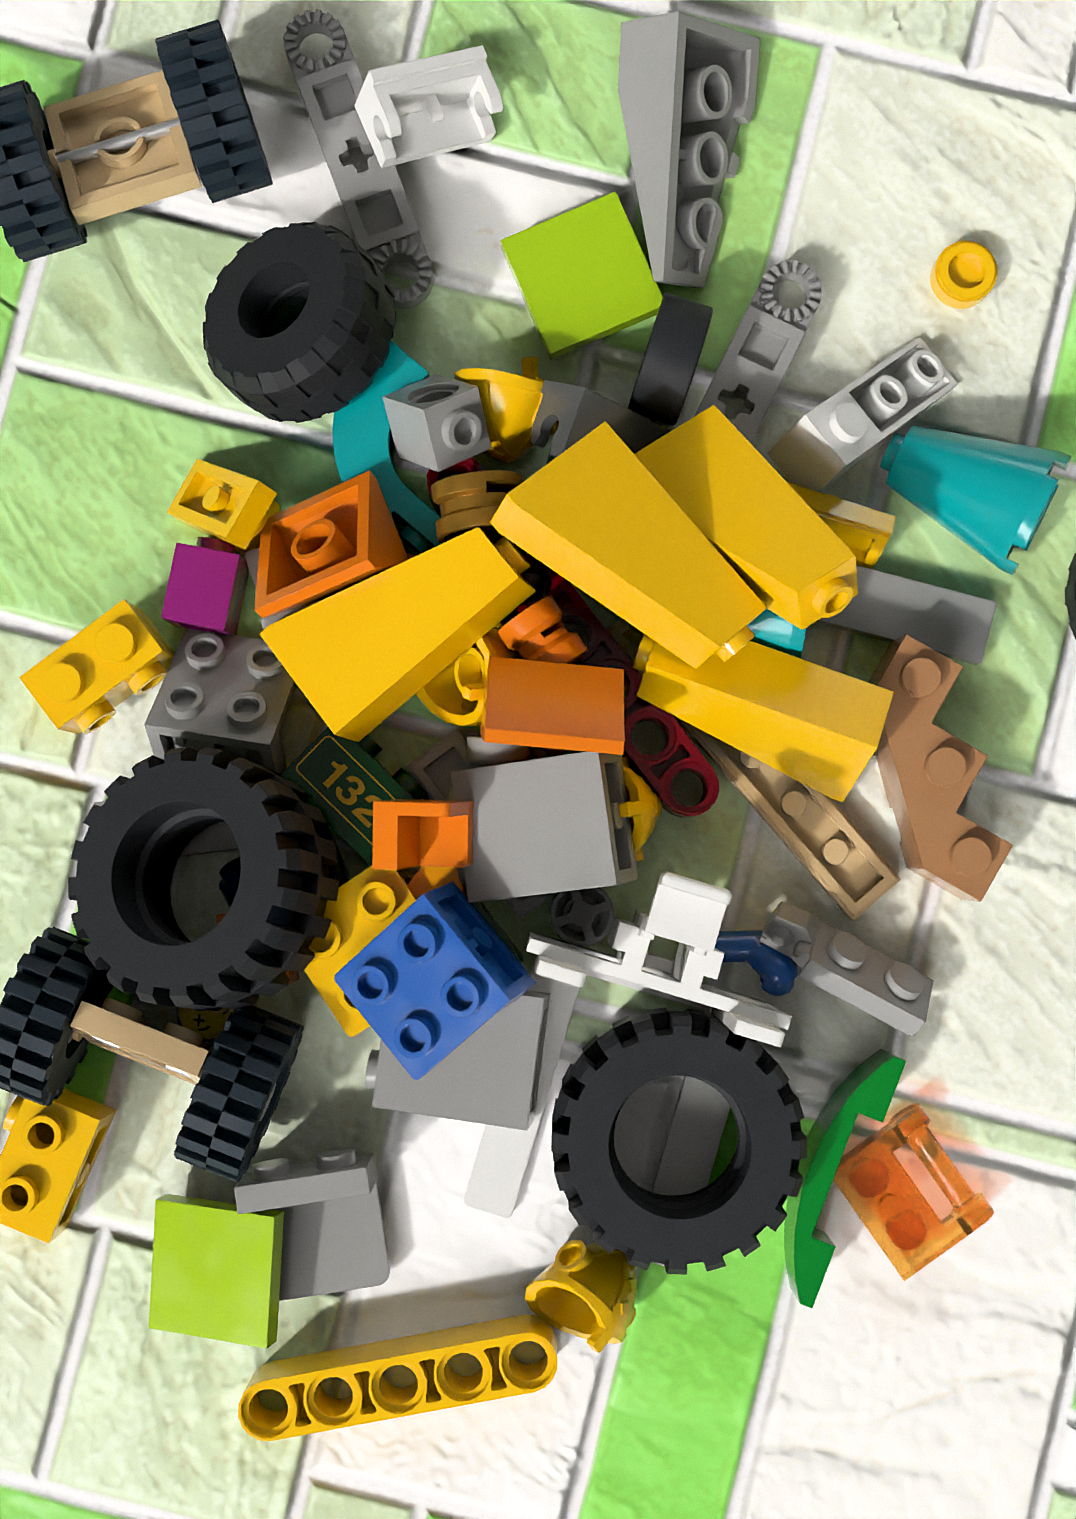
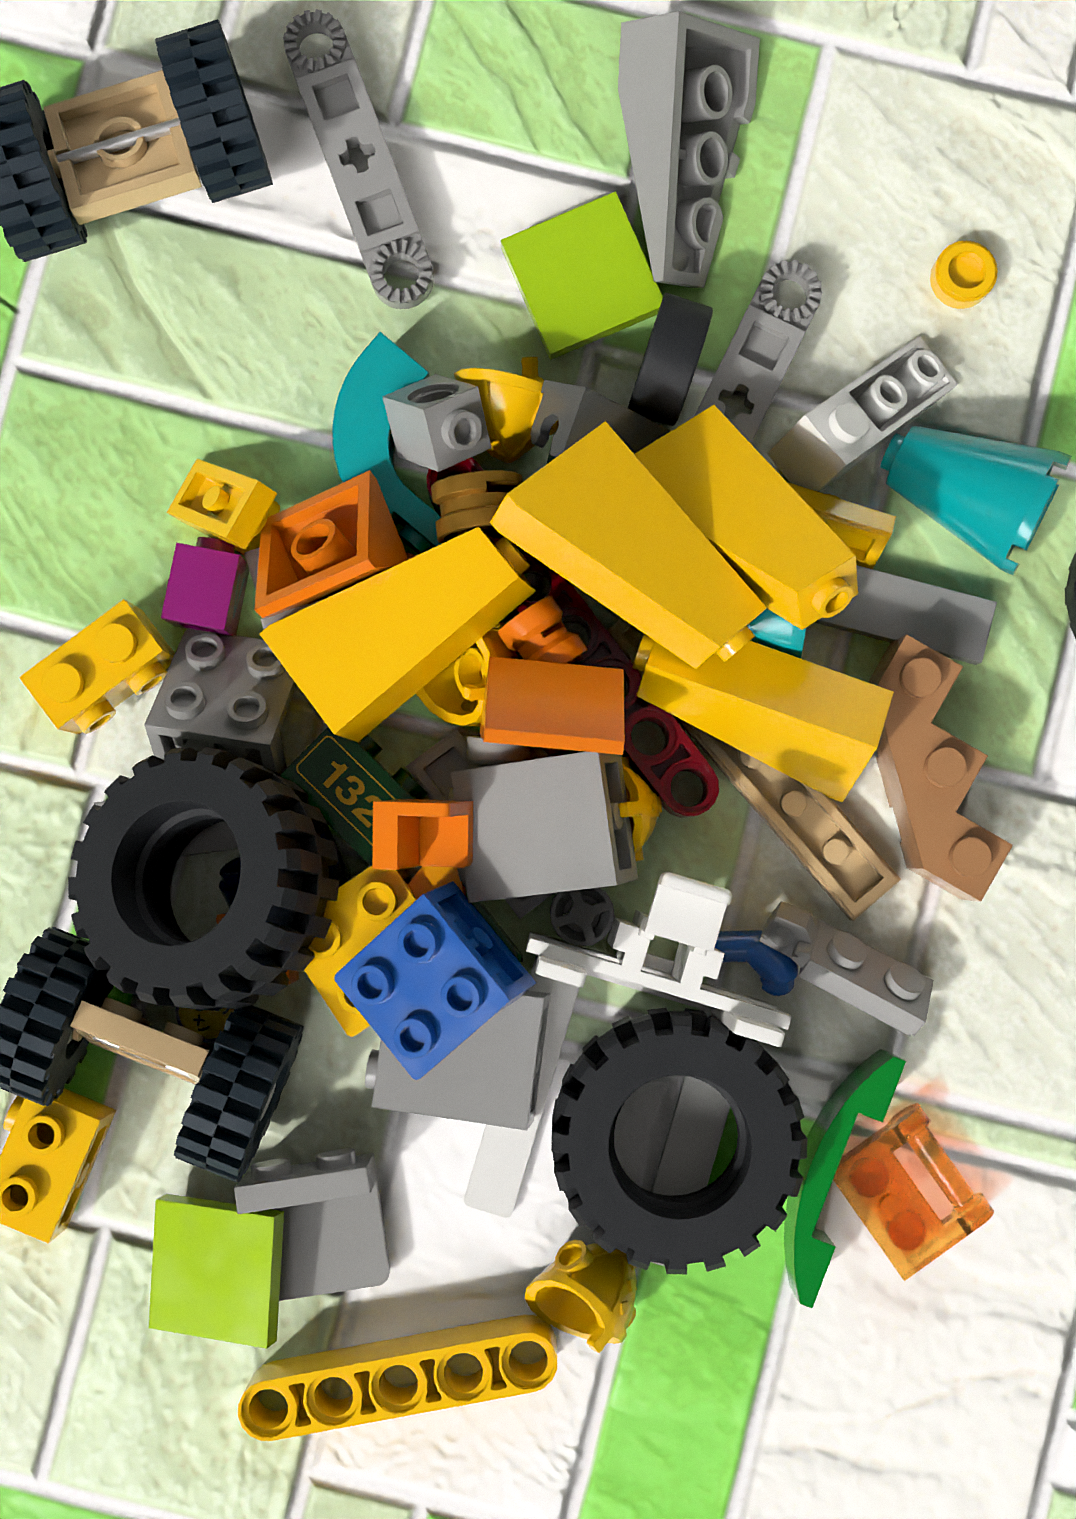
black tyre [203,222,396,423] -> none
white hinge [354,45,503,168] -> none

